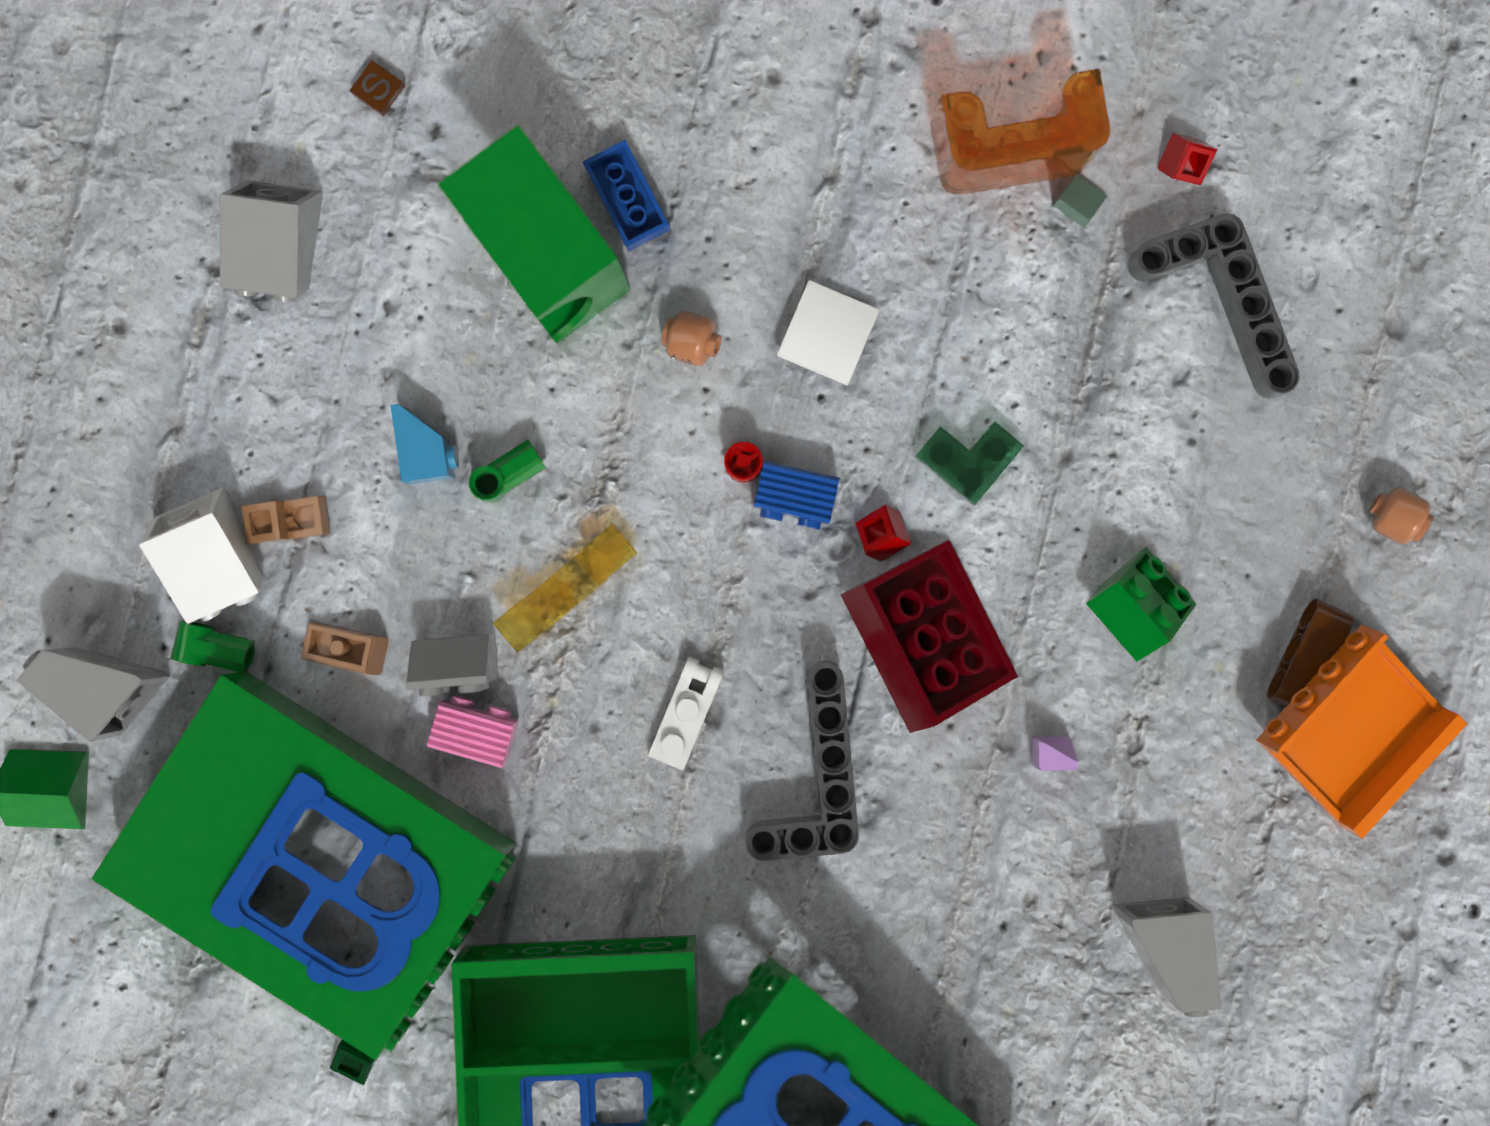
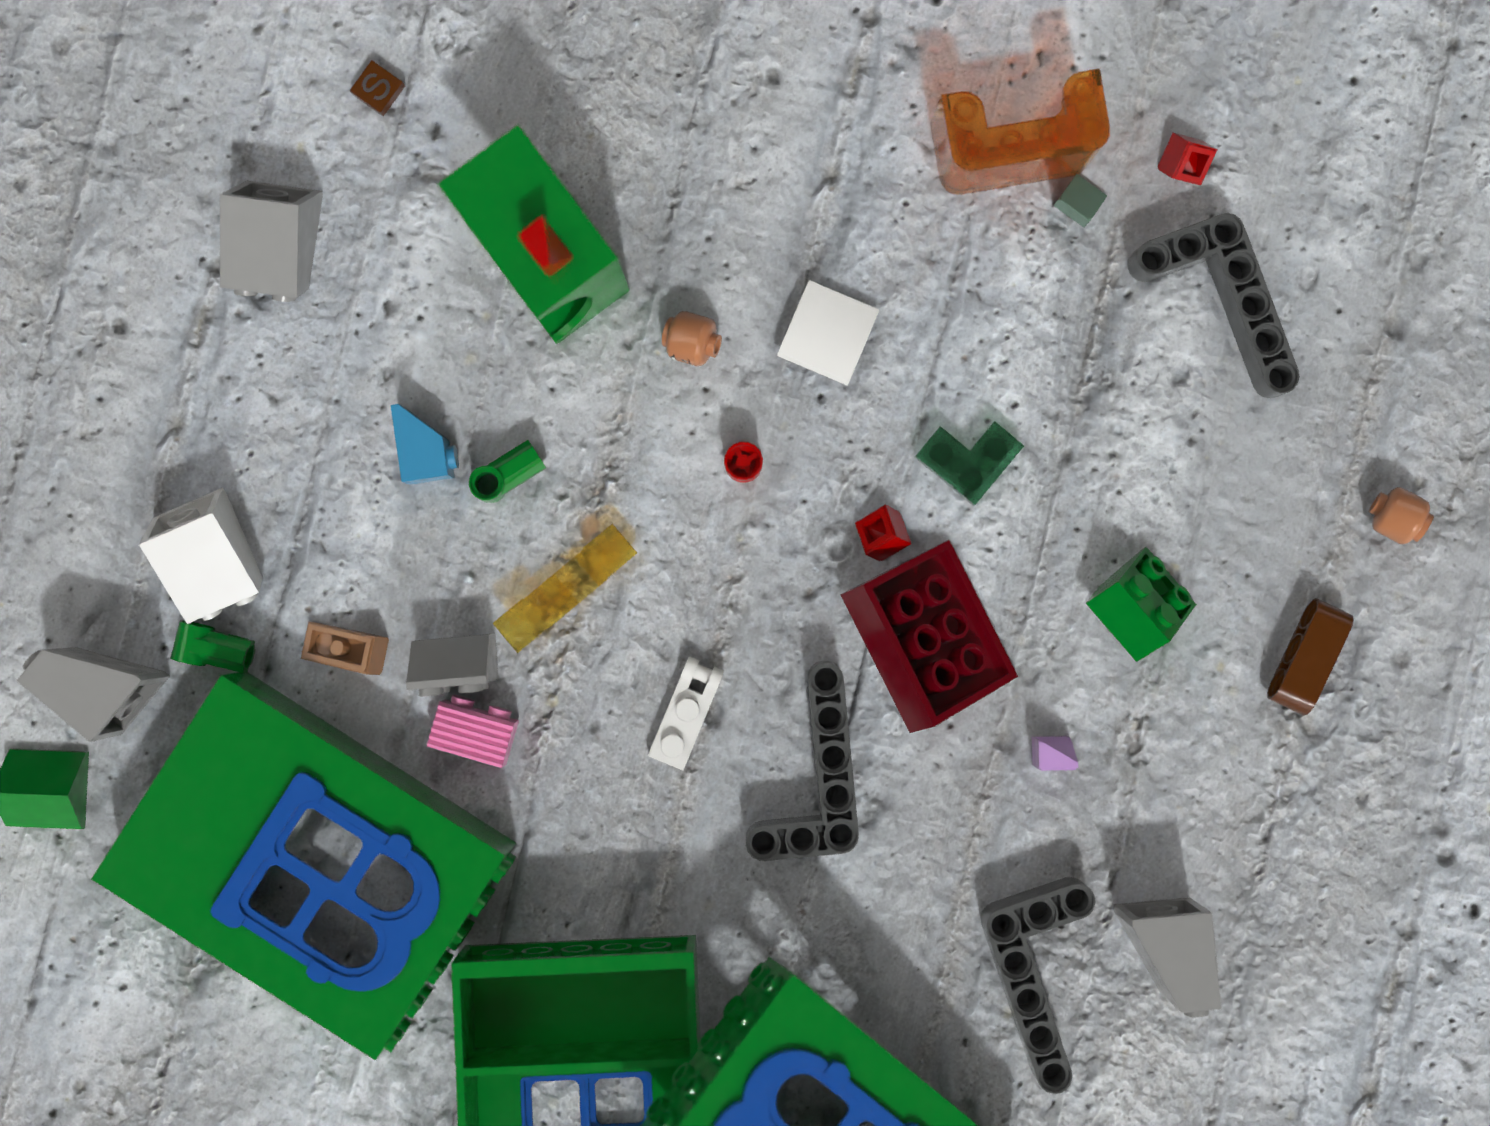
medium nougat slope [241,496,330,544] -> none
dark green slope [329,1040,376,1085] -> none
blue piece [582,140,671,252] -> none
blue brick [754,461,840,530] -> none
orange panel [1256,625,1467,839] -> none
none -> red slope [518,216,573,276]
none -> dark grey beam [980,877,1096,1094]

